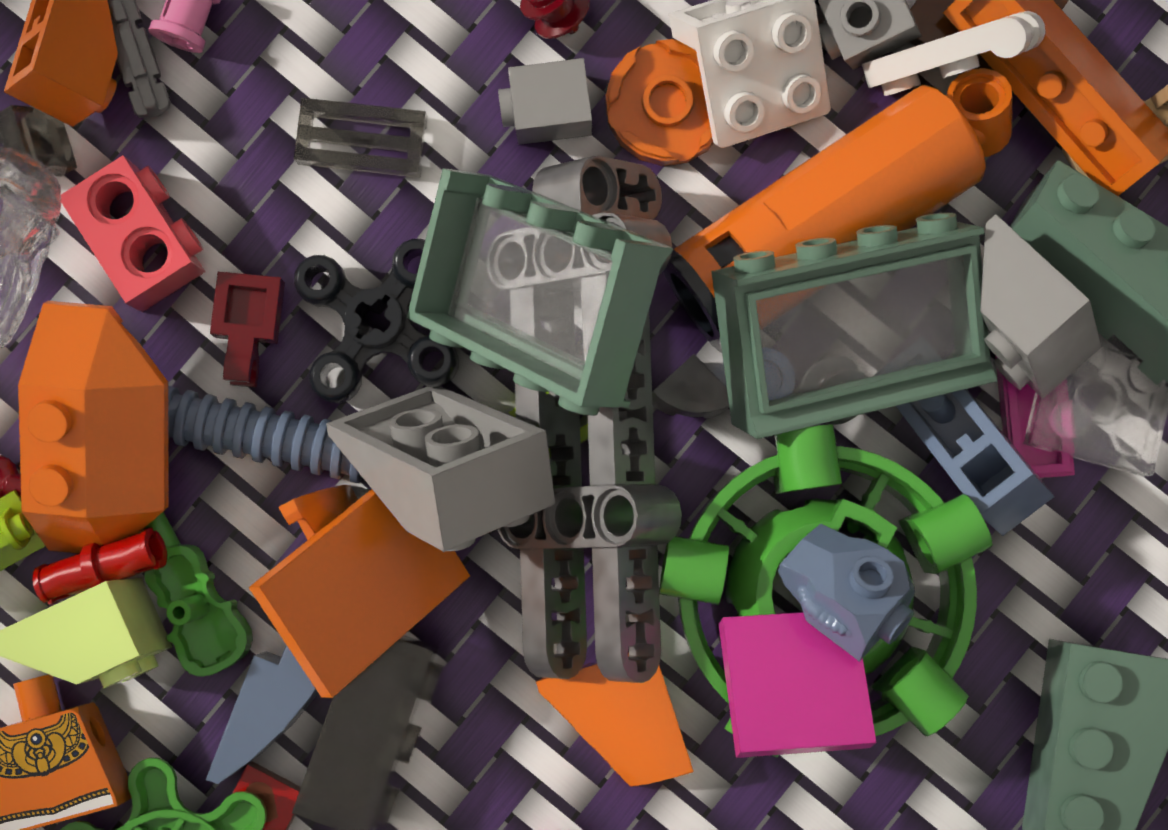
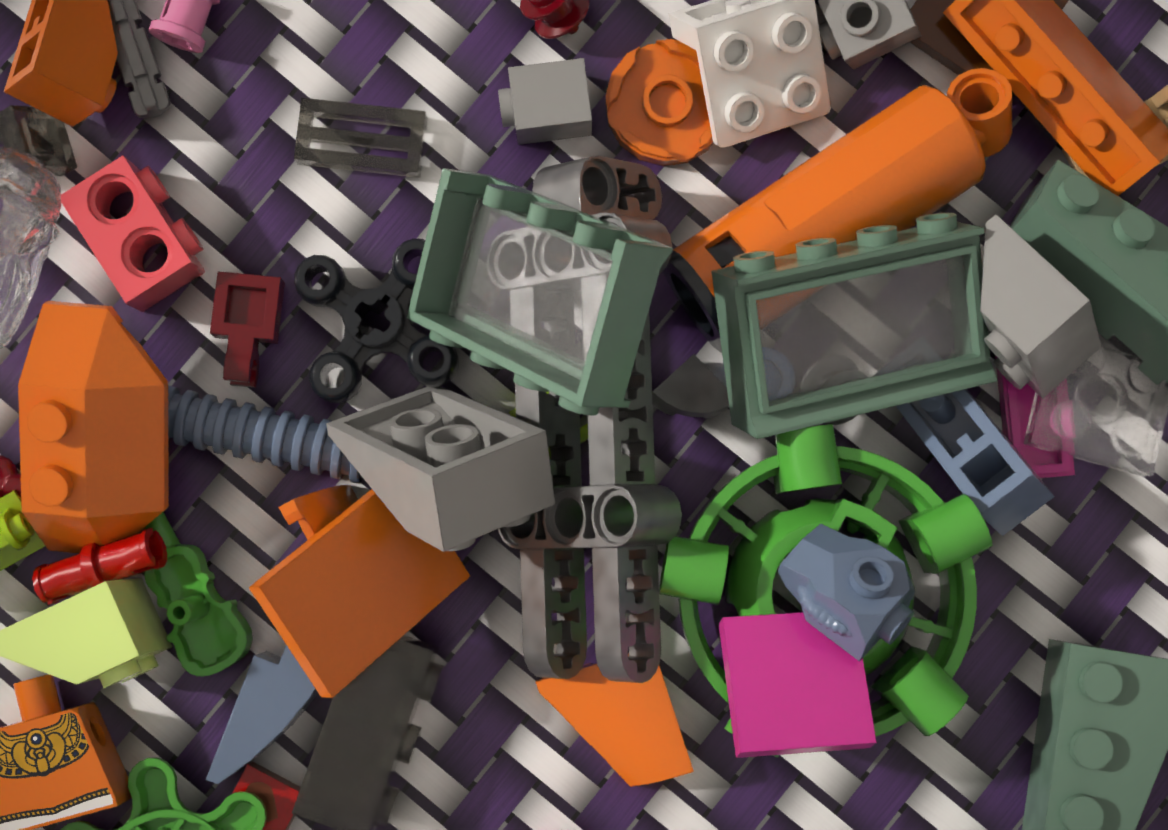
white plate [862,11,1045,96] -> none

